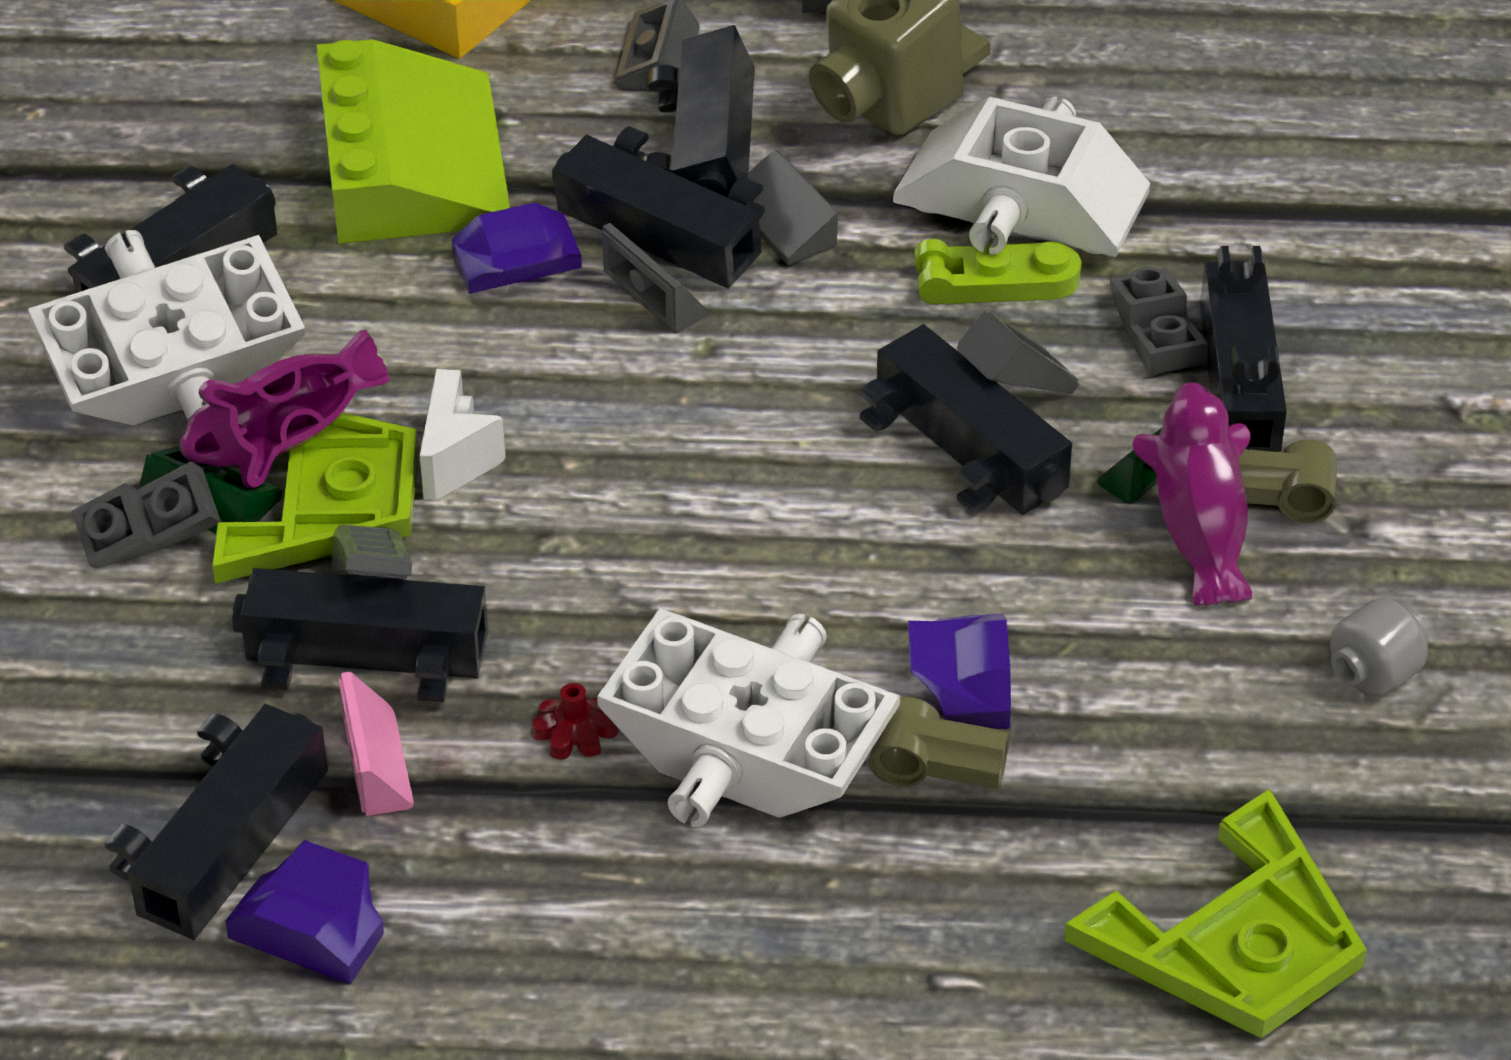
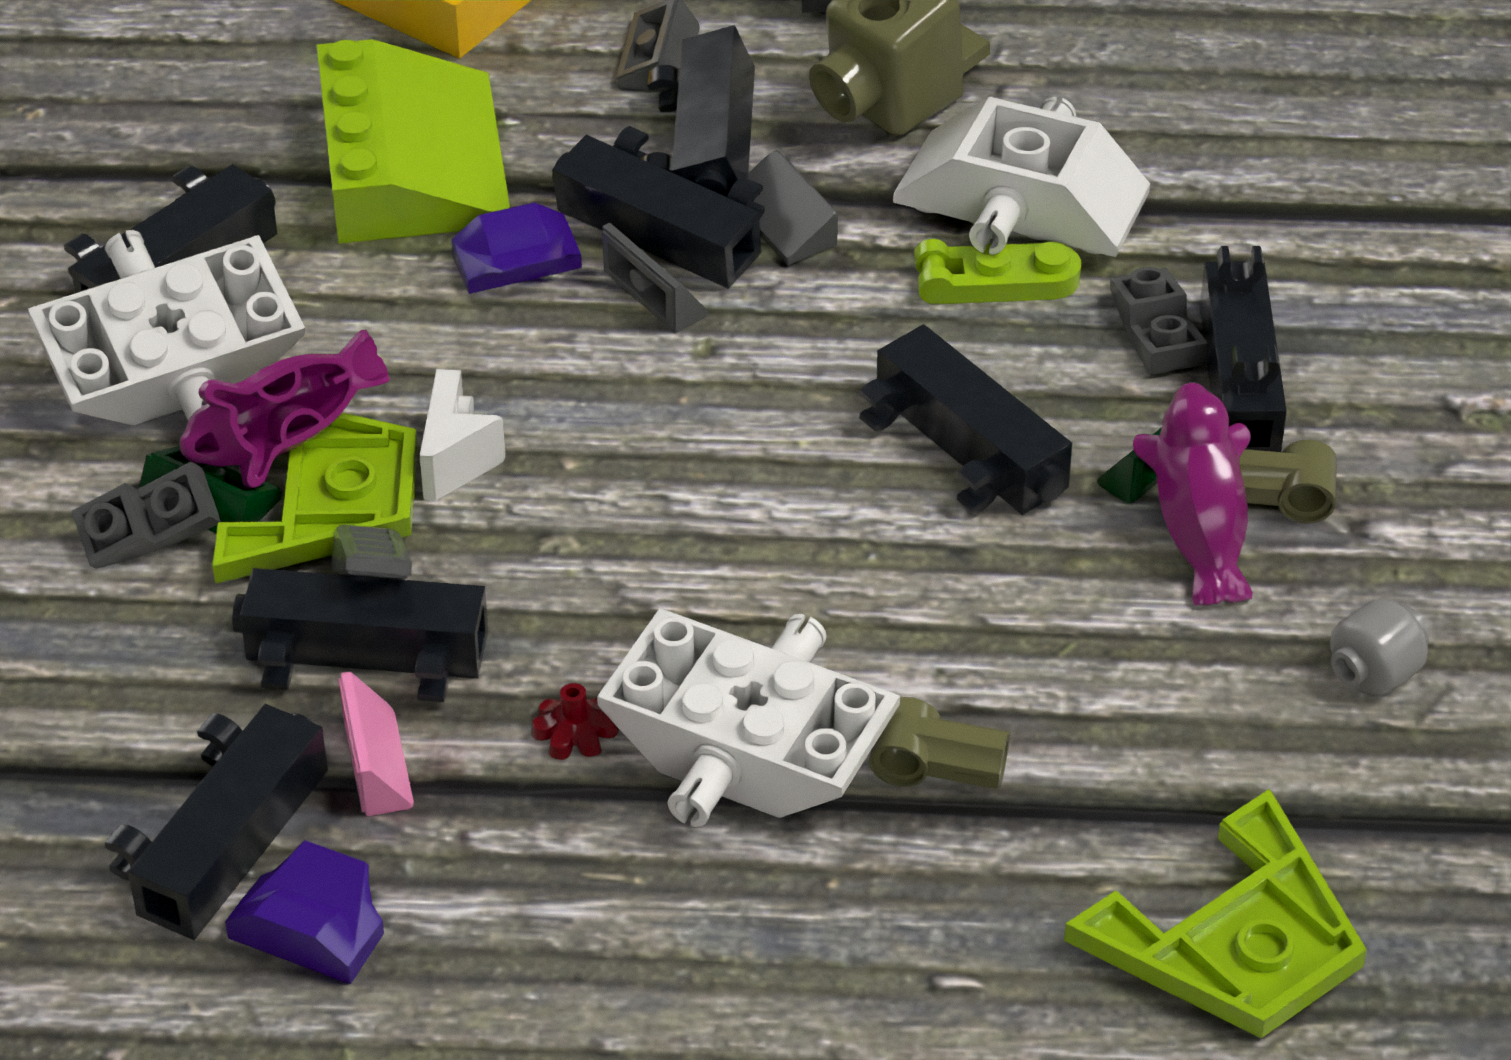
dark purple slope [908,613,1011,729] -> none
dark grey slope [957,311,1080,394] -> none

